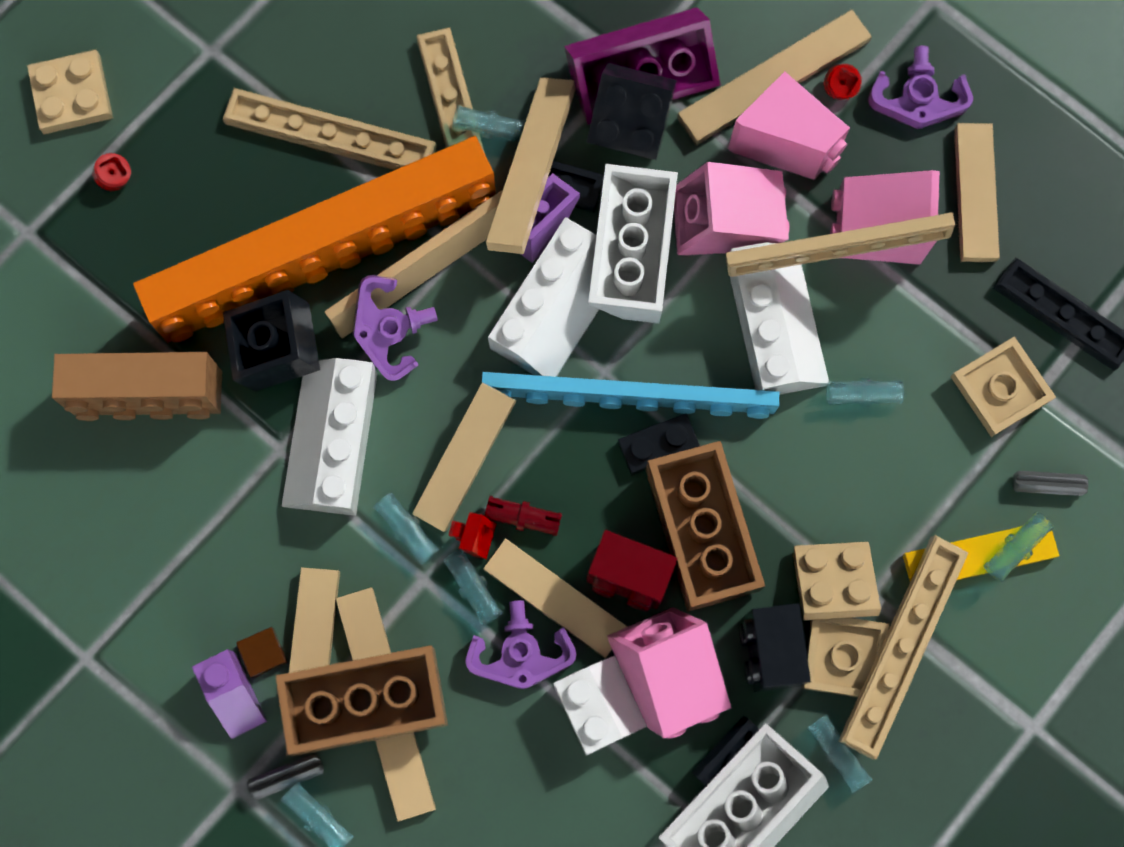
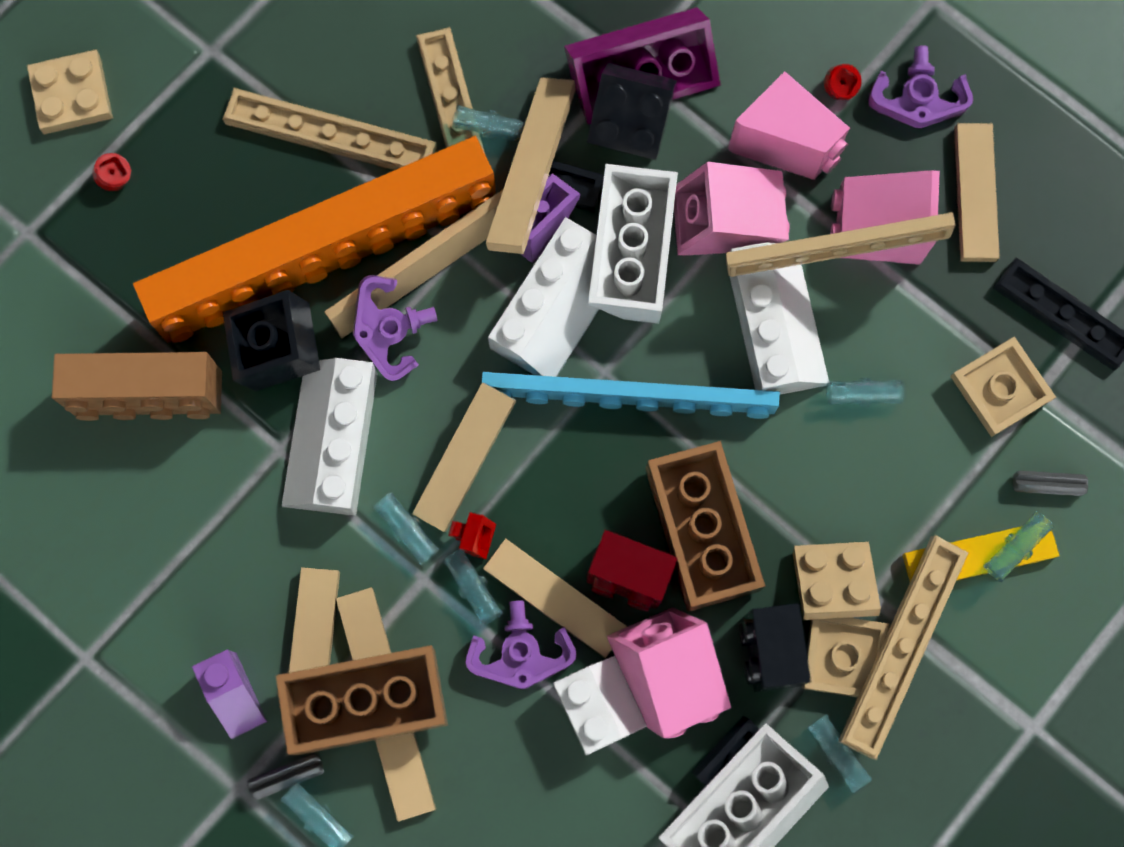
reddish brown tile [236,627,288,678] -> none
dark red pin [484,495,562,536] -> none
black plate [618,413,700,476] -> none
tan tile [677,10,872,145] -> none

